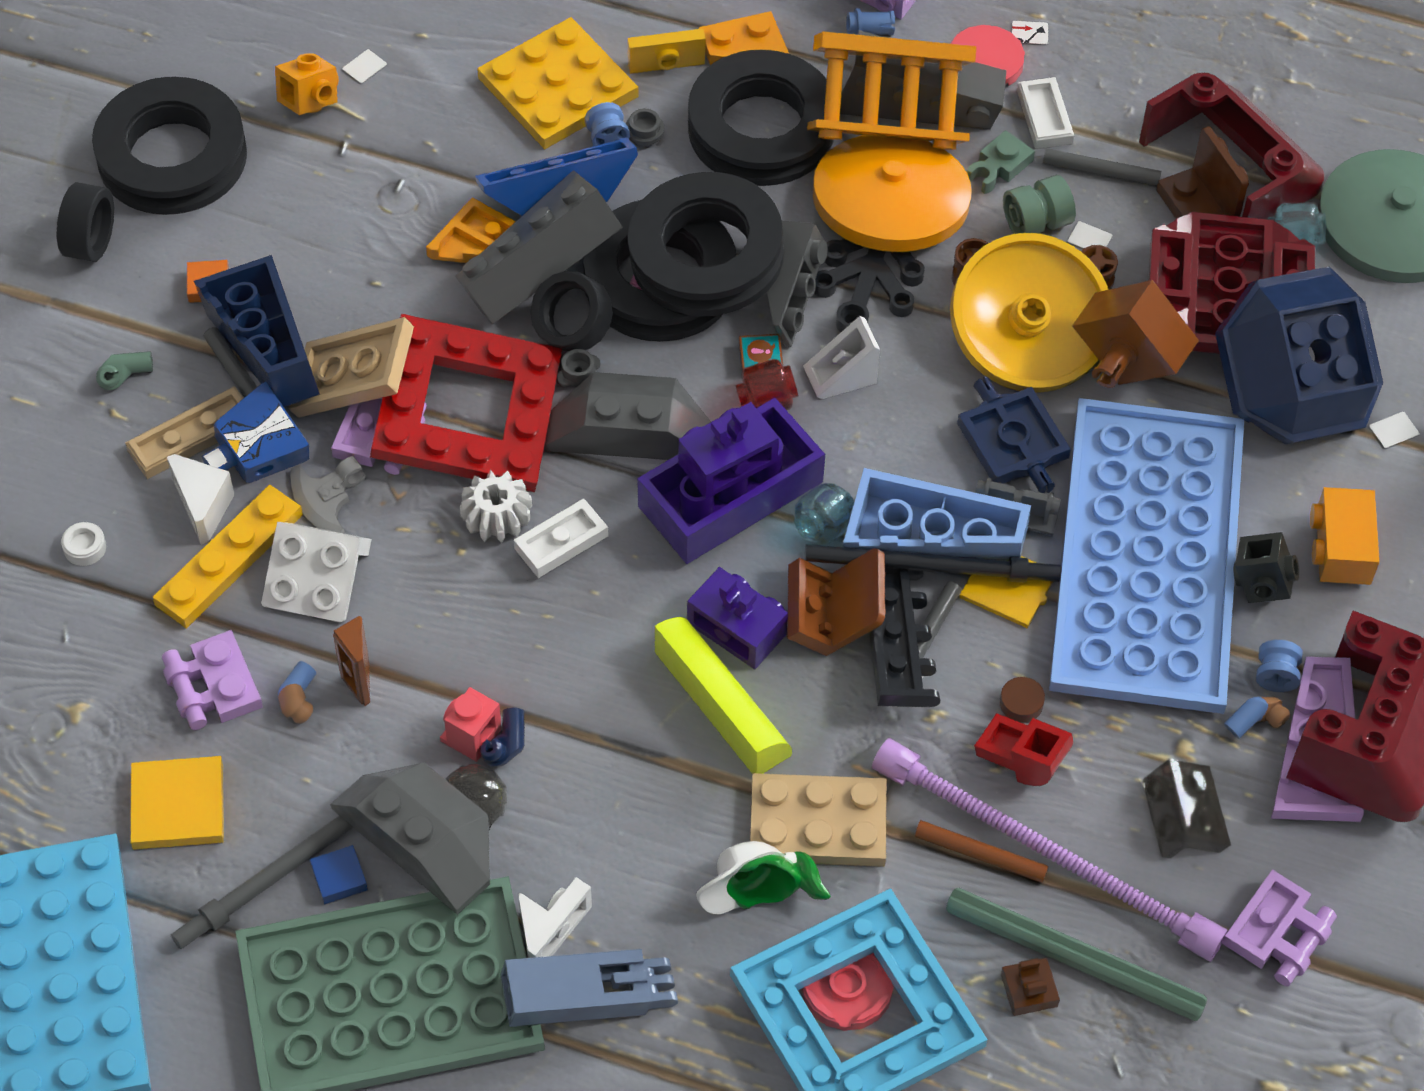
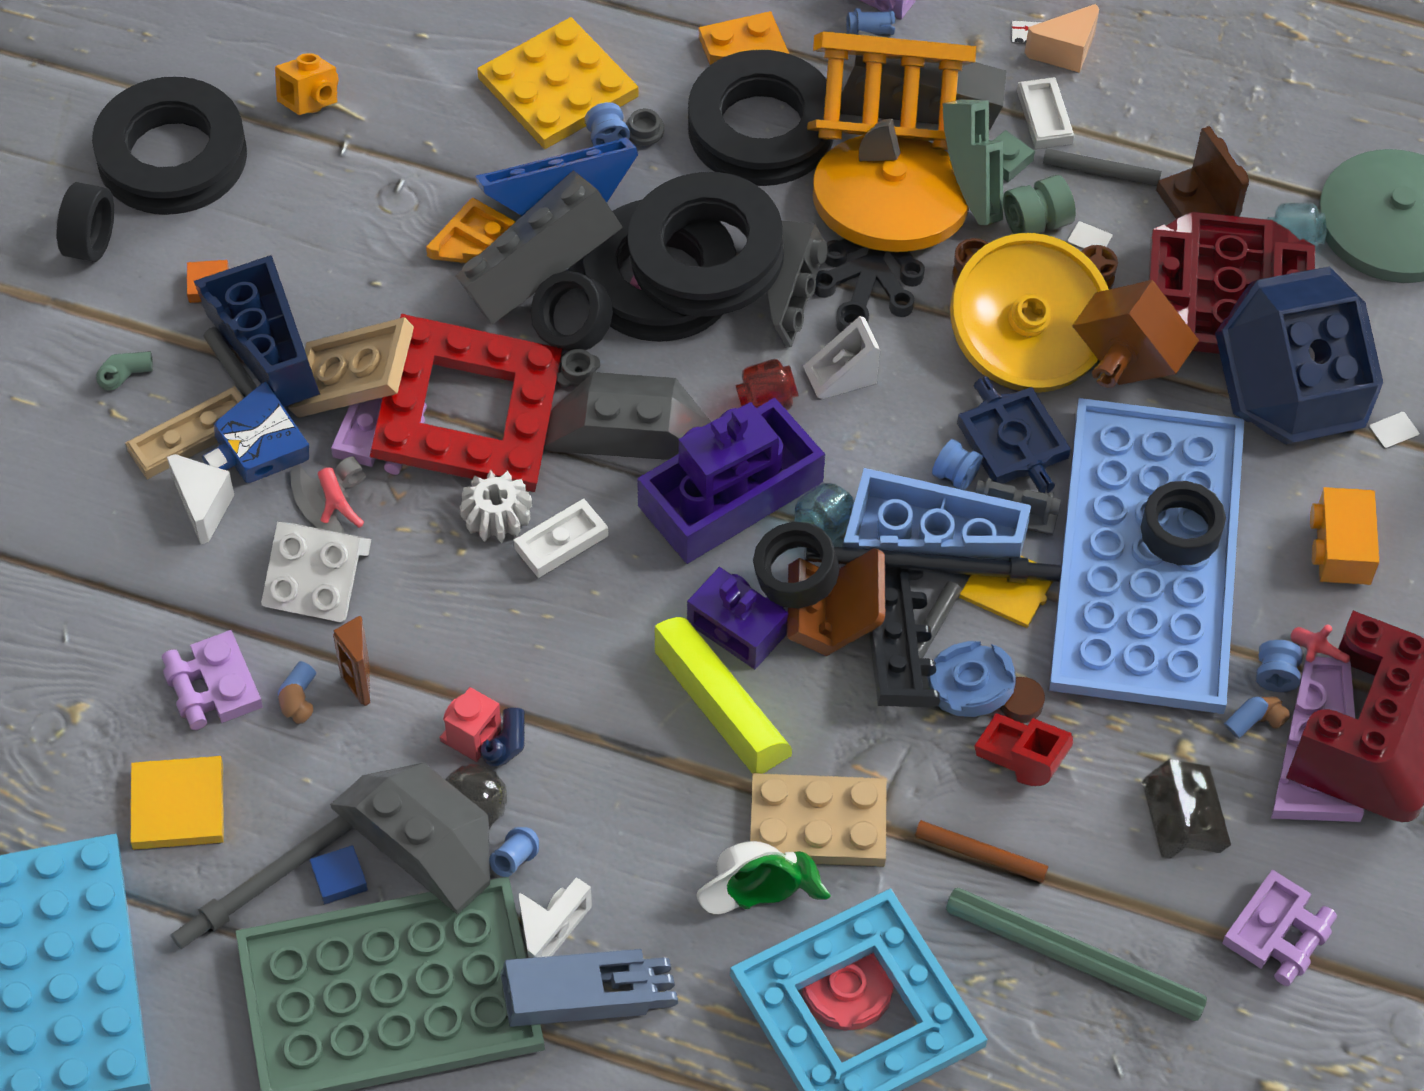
white tile [61,522,107,566] -> none
yellow plate [153,484,303,629] -> none
white sticker [342,49,387,83] -> none
yellow plate [627,29,706,74] -> none
tile [739,334,784,377] -> none
lavender hose [872,738,1228,962] -> none
coral tile [950,25,1025,86] -> none
reddish brown tile [1001,958,1060,1016] -> none
dark red windscreen [1139,73,1324,221] -> none
pearl dark grey brick [1233,532,1300,603] -> none
none -> coral bar [317,467,364,528]
none -> medium blue pin [489,827,539,877]
none -> black tyre [753,521,840,609]
none -> dark grey tile [859,119,900,161]
none -> medium blue tile [927,641,1016,717]
none -> medium blue wheel [932,439,983,490]
none -> sand green slope [943,99,1003,225]
none -> light nougat slope [1025,4,1099,73]
none -> black tyre [1140,481,1226,565]
none -> coral bar [1291,625,1351,663]

